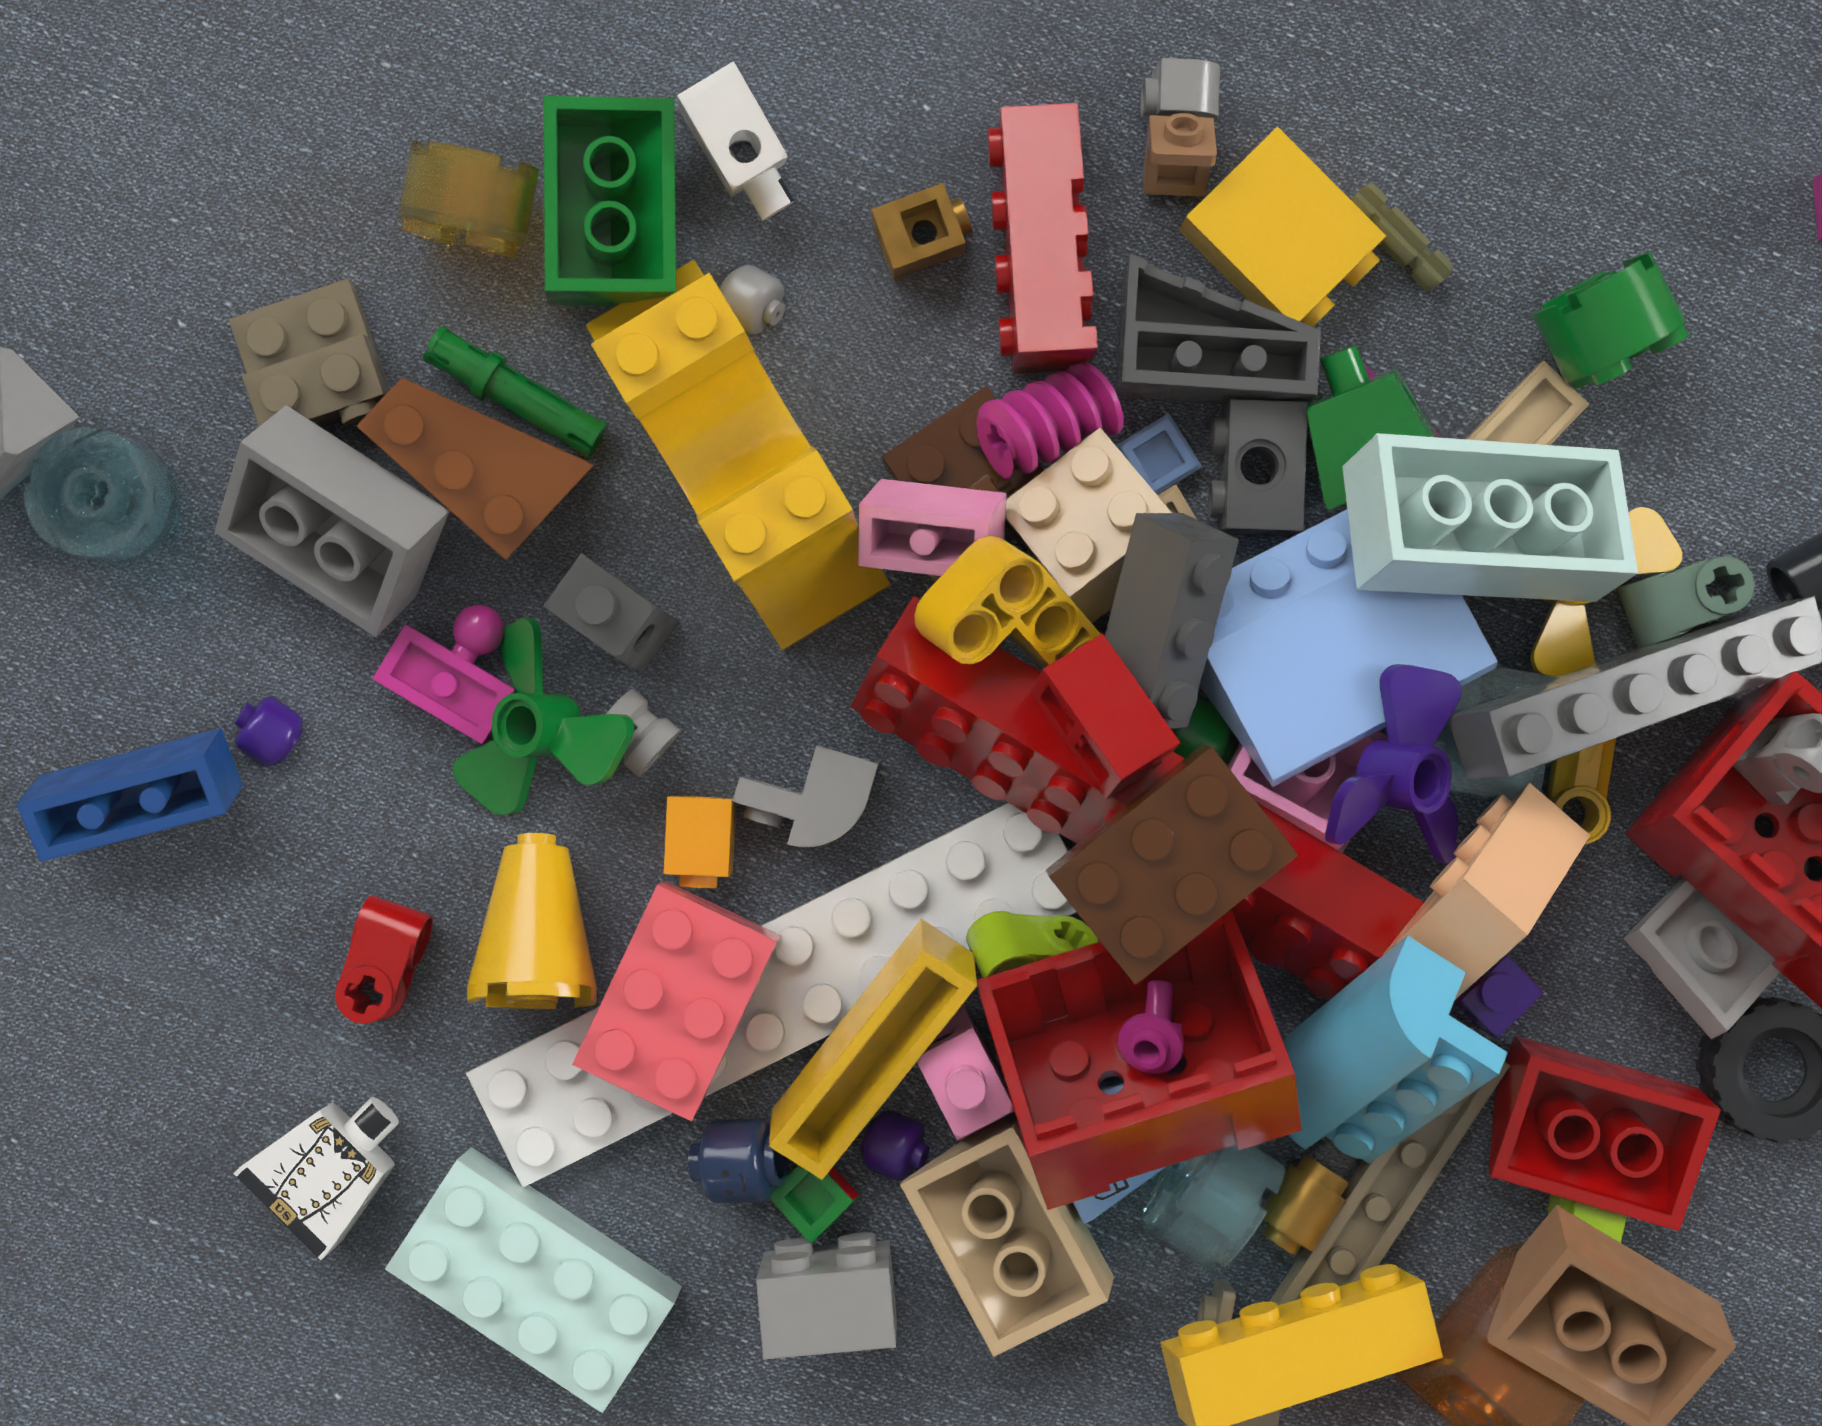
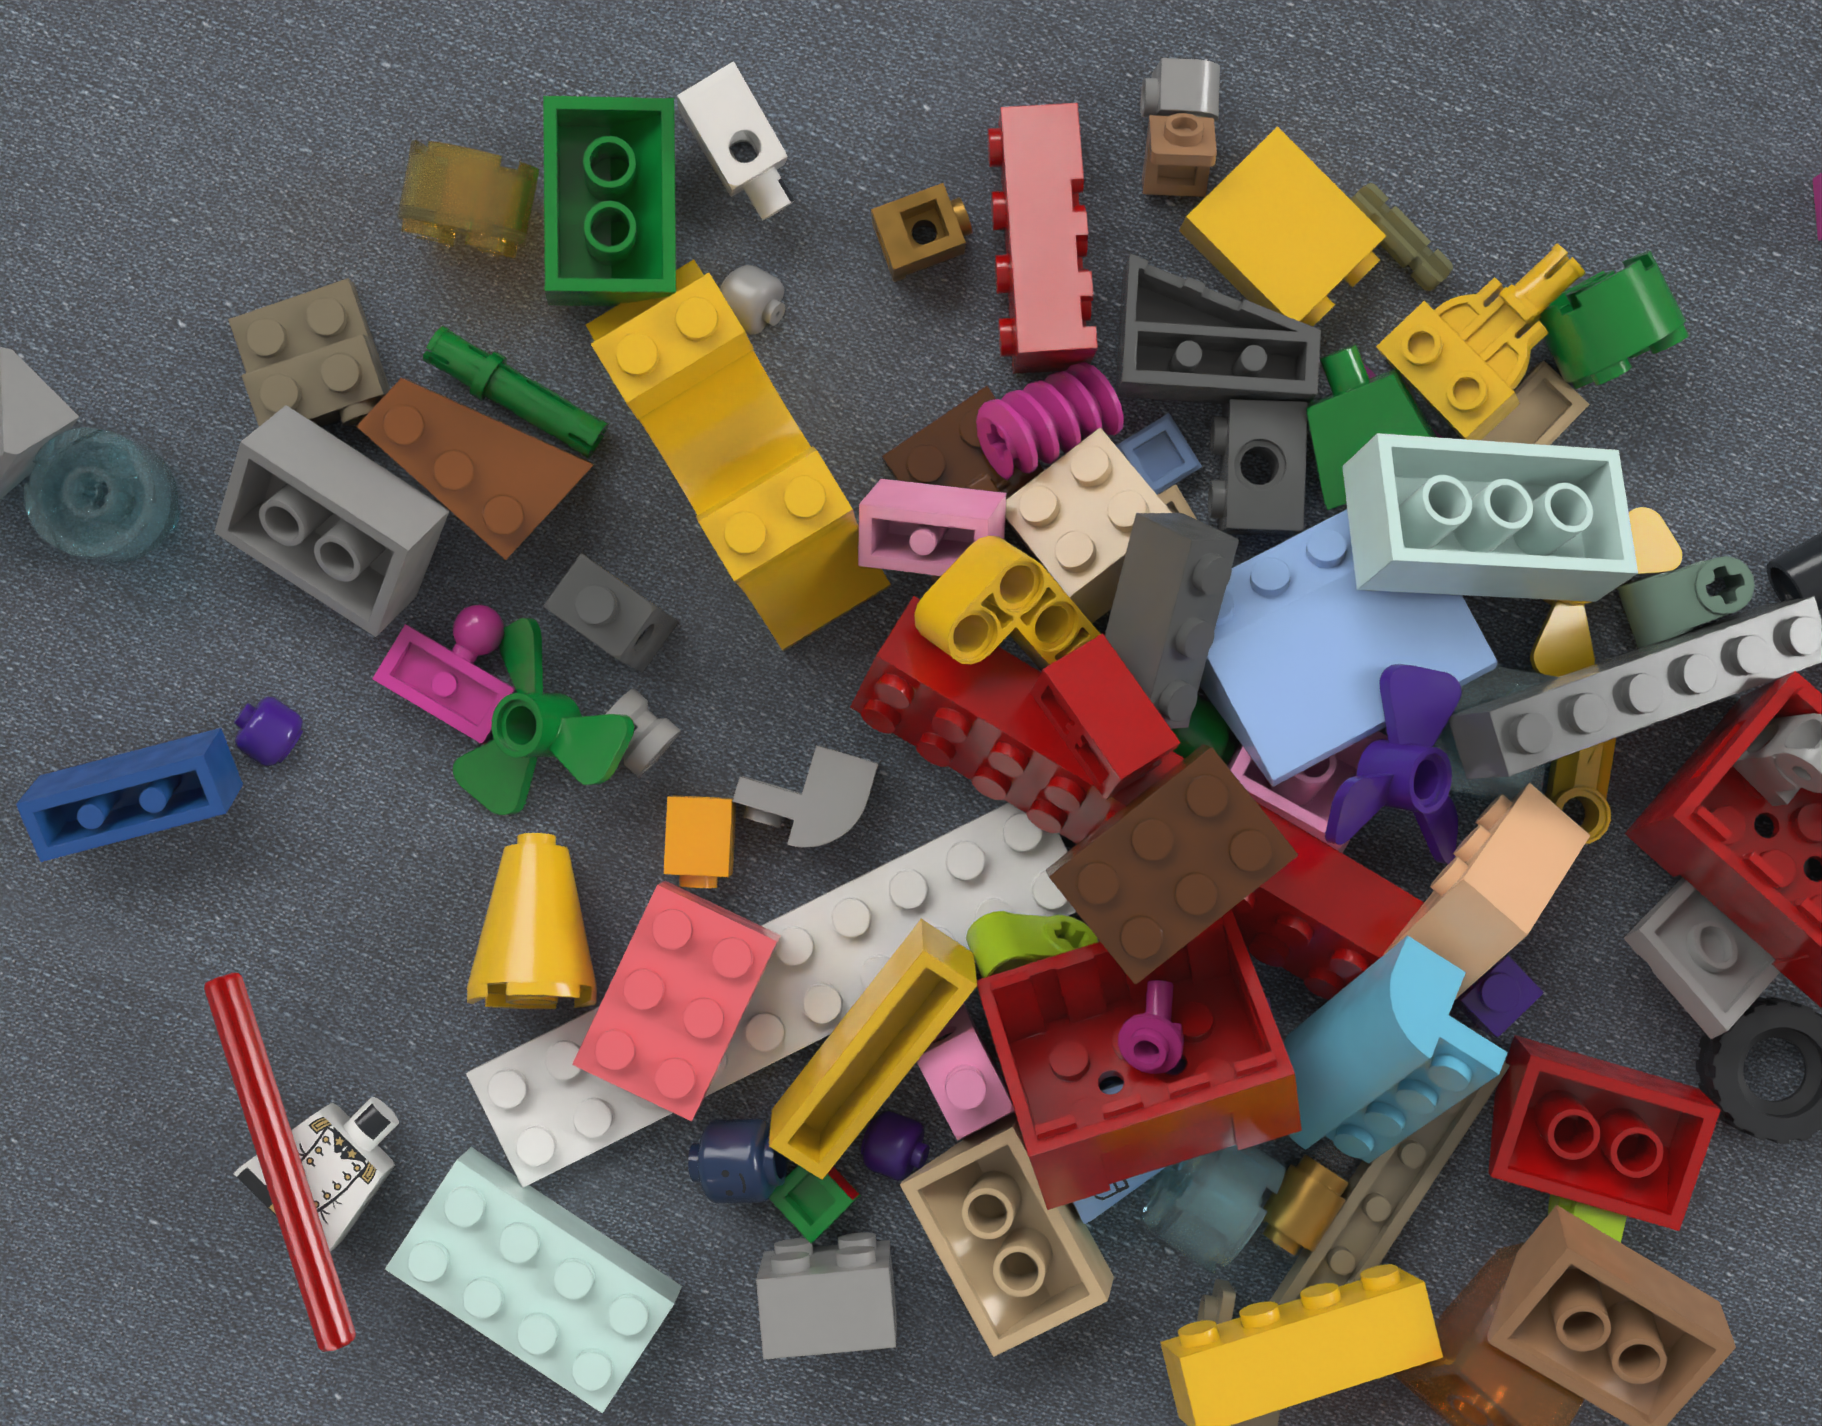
red piece [335,895,433,1024] -> none
none -> red axle [204,973,356,1352]
none -> yellow brick [1376,243,1586,440]

